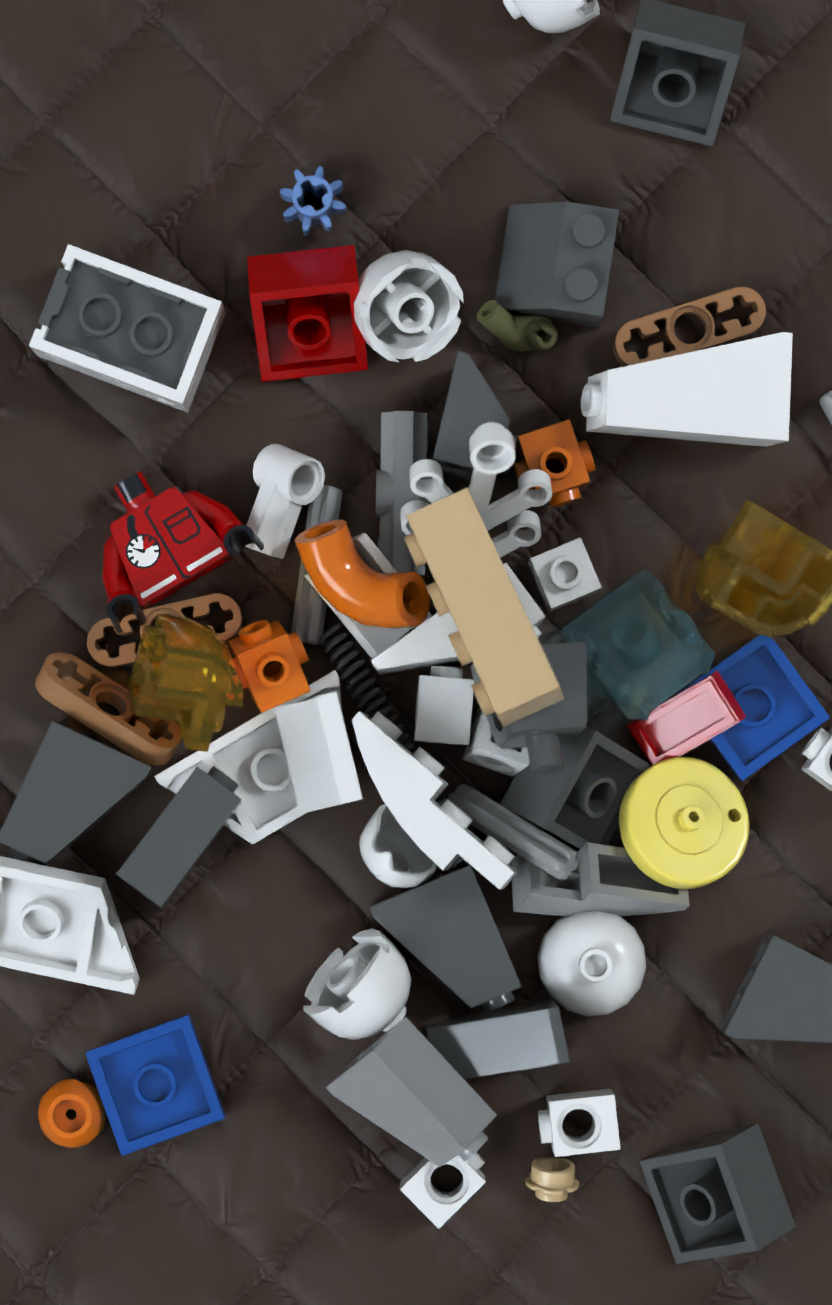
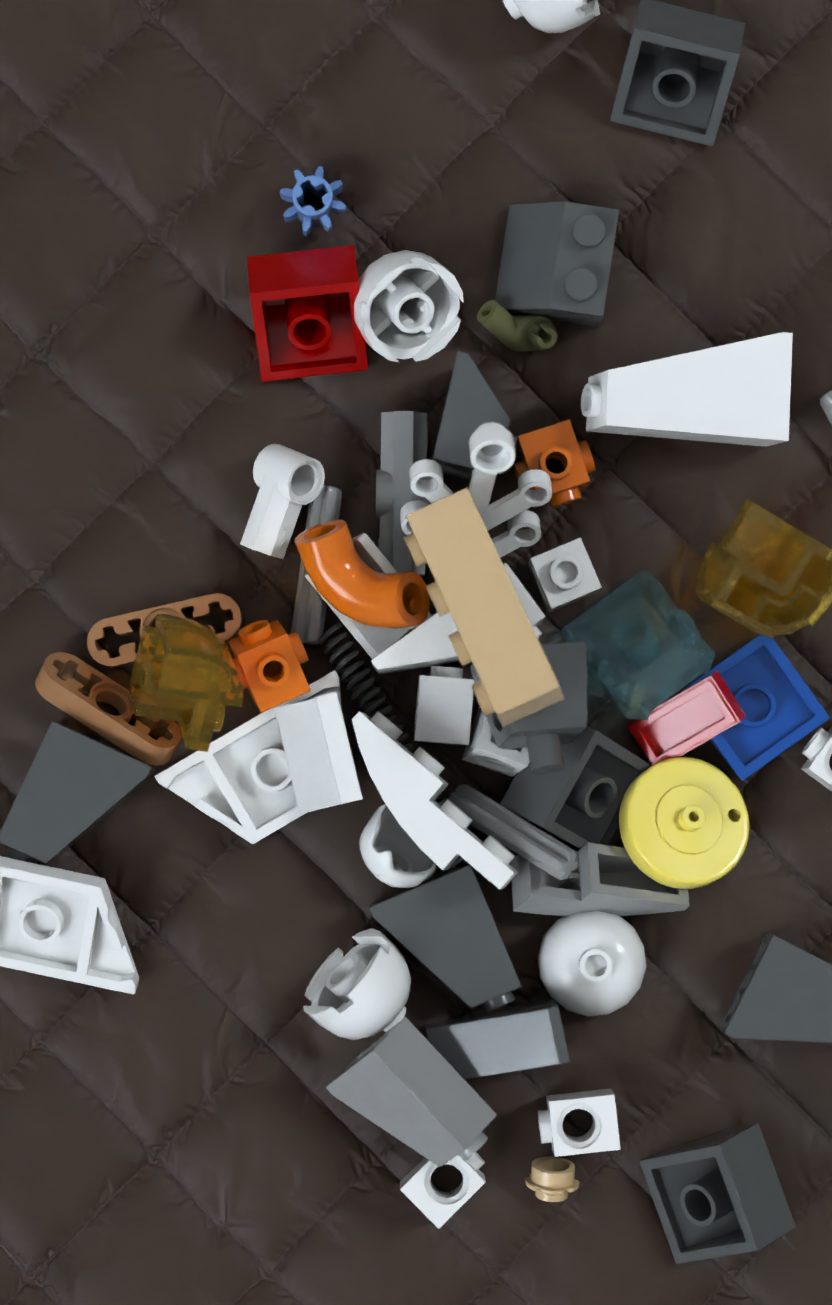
dark grey piece [29,244,226,412] -> none
orange plate [38,1079,107,1148] -> none
blue plate [85,1013,226,1156] -> none
red torso [102,472,264,634] -> none
dark grey slope [116,766,242,910] -> none
medium nougat beam [613,287,766,367] -> none

